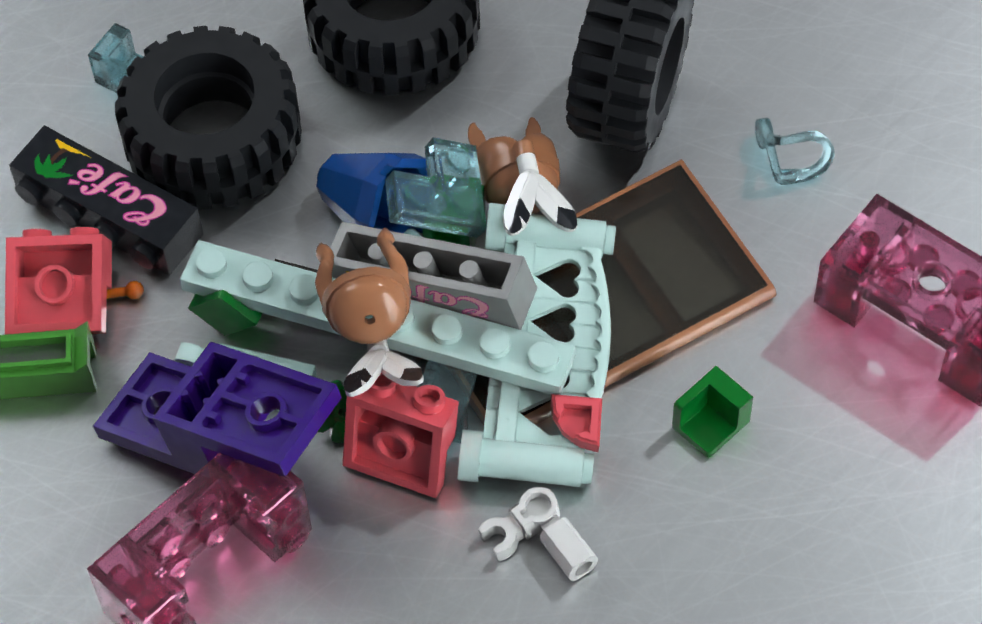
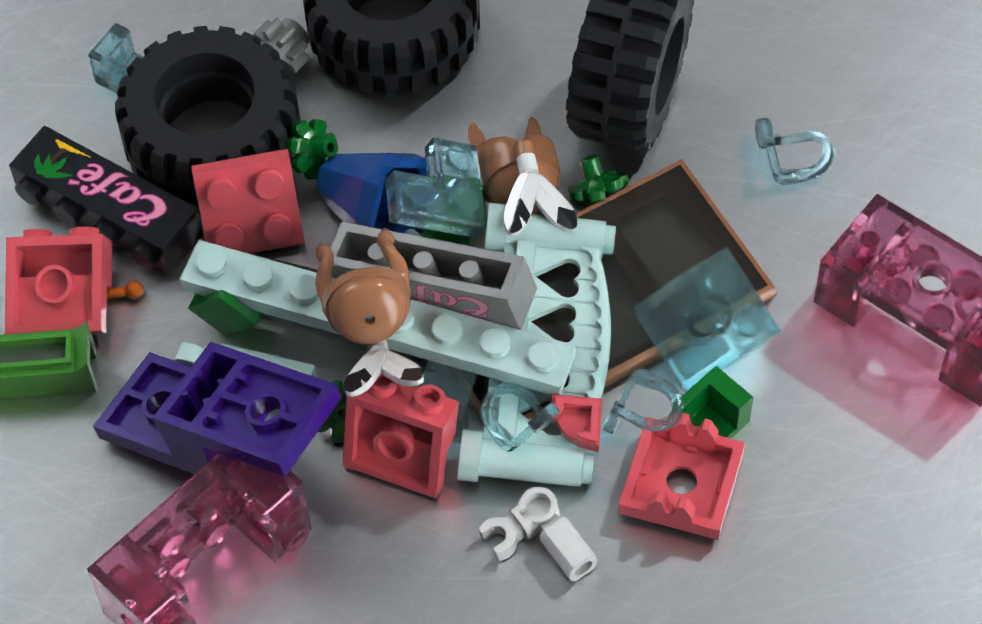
none -> coral plate [191,149,305,254]
none -> light grey gear [253,17,310,73]
none -> green plant [284,119,338,180]
none -> clear light blue piece [480,383,561,452]
none -> green plant [568,154,629,203]
none -> clear light blue piece [603,368,684,435]
none -> coral piece [618,413,745,540]
none -> clear light blue slope [632,247,781,392]

